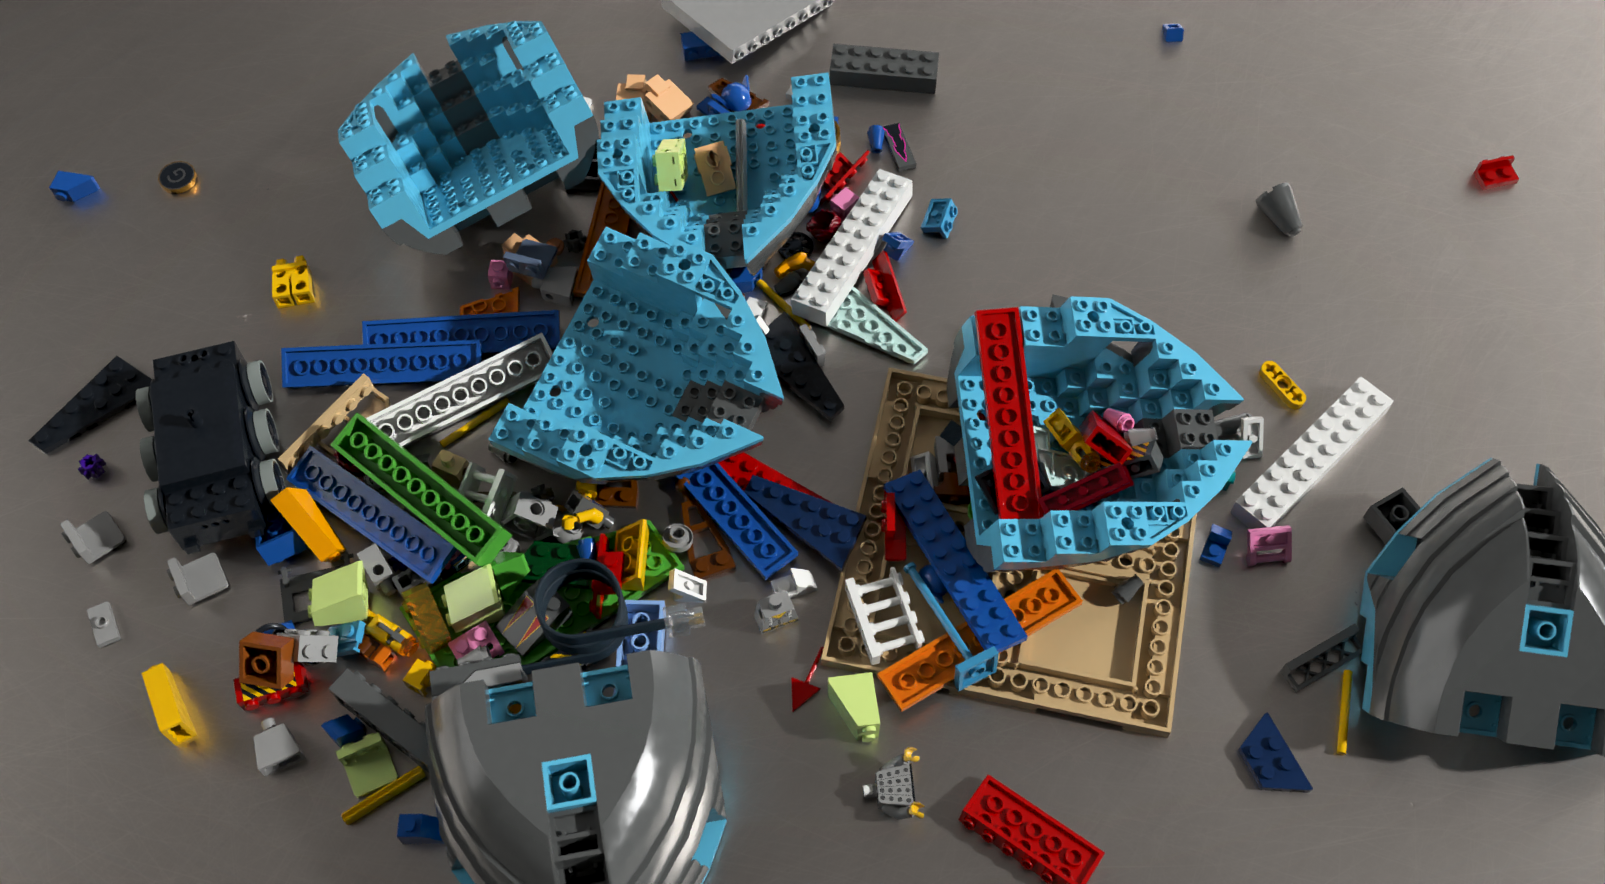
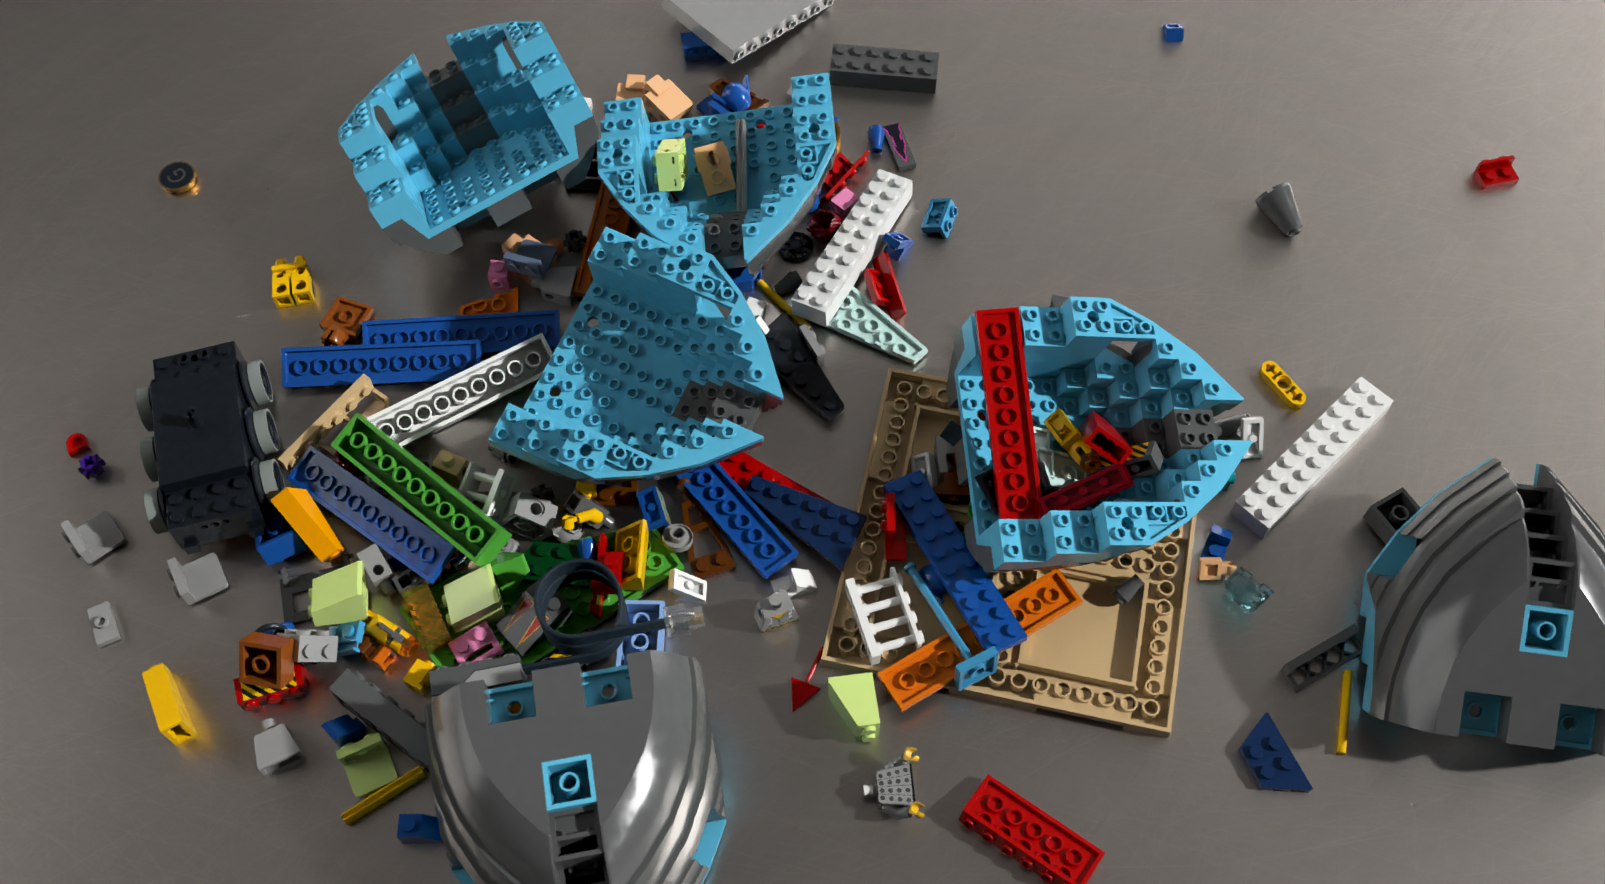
black wing [28,356,152,454] -> none
blue slope [49,171,100,202] -> none
yellow bar [439,397,511,448] -> none
light grey cone [457,646,492,664] -> none
light orange arm [774,252,816,279] -> none
bright pink cone [1103,408,1135,433] -> none
light grey cone [1124,427,1158,447] -> none
bright pink plate [1246,525,1292,566] -> none
none -> red tile [66,433,91,457]
none -> dark orange plate [319,296,374,346]
none -> blue panel [636,485,672,531]
none -> light nougat plate [1198,557,1237,580]
none -> clear light blue cylinder [1224,566,1275,614]

